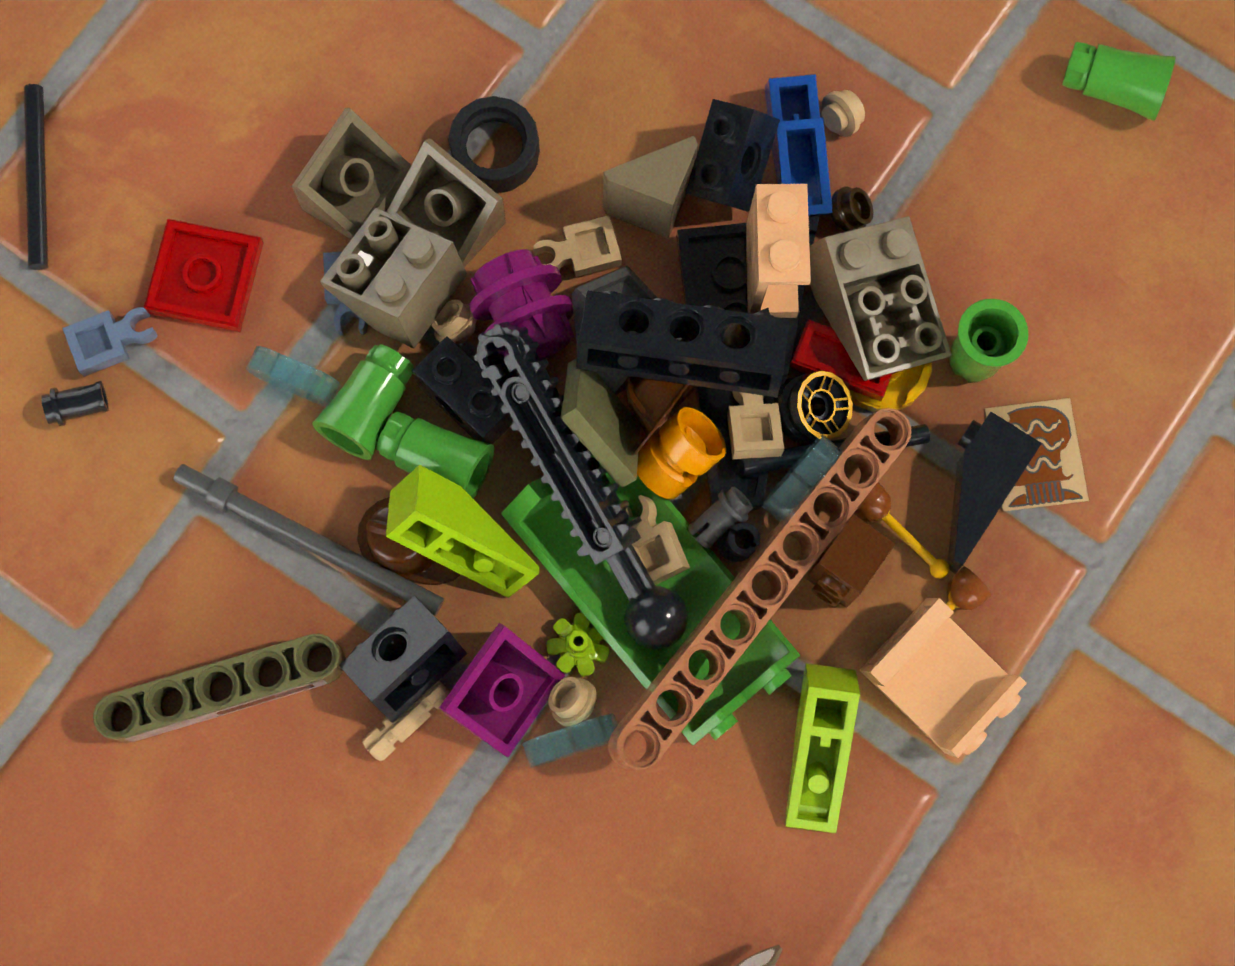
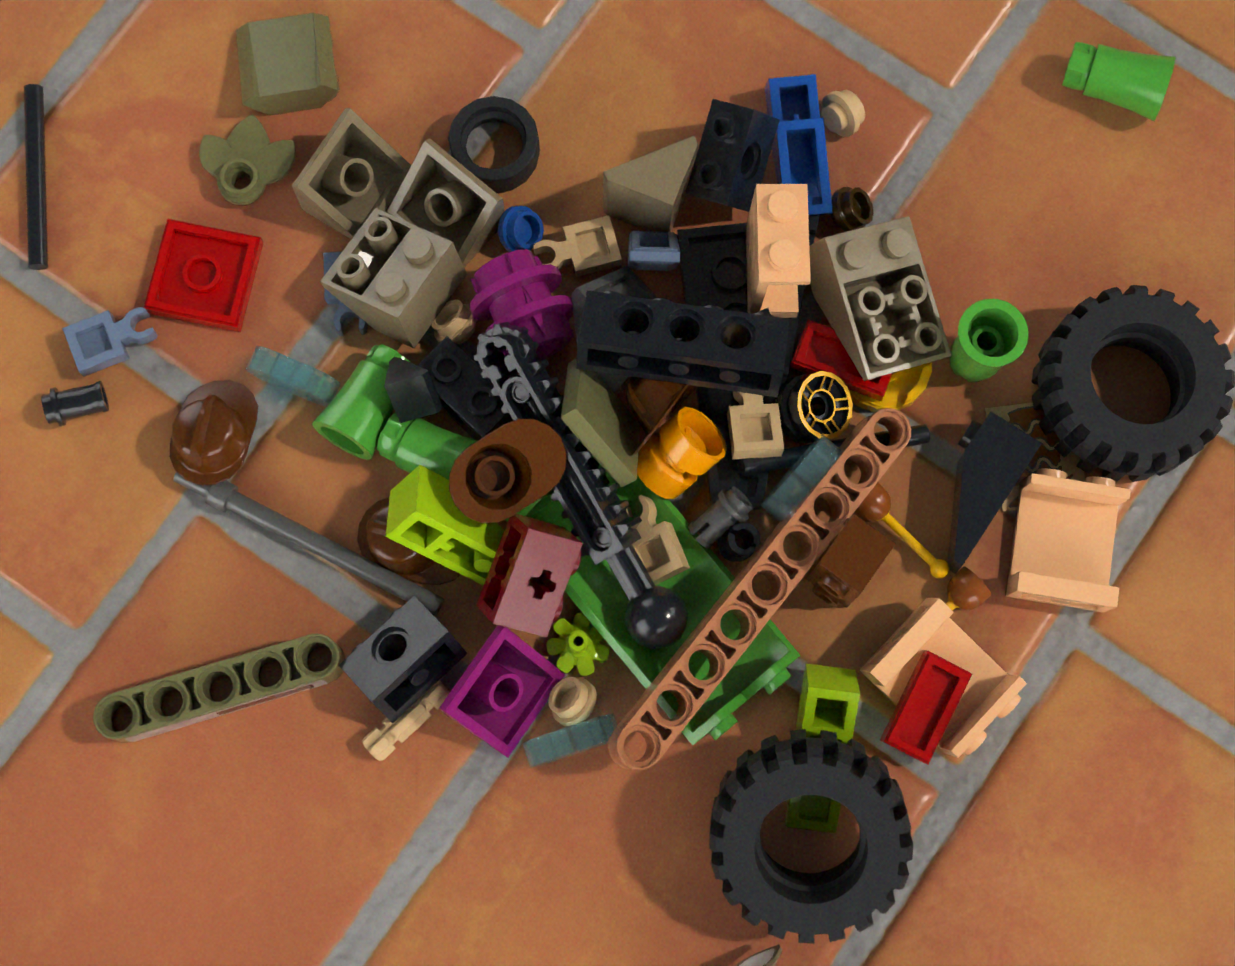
none -> reddish brown piece [169,380,258,485]
none -> olive plate [199,115,296,205]
none -> olive slope [236,13,340,116]
none -> black slope [384,357,443,423]
none -> reddish brown piece [449,419,566,523]
none -> brick [476,514,583,637]
none -> blue plate [498,206,544,252]
none -> sand blue slope [628,231,680,271]
none -> black tyre [709,729,913,944]
none -> red tile [879,650,972,765]
none -> light nougat panel [1006,468,1131,612]
none -> black tyre [1031,285,1235,482]

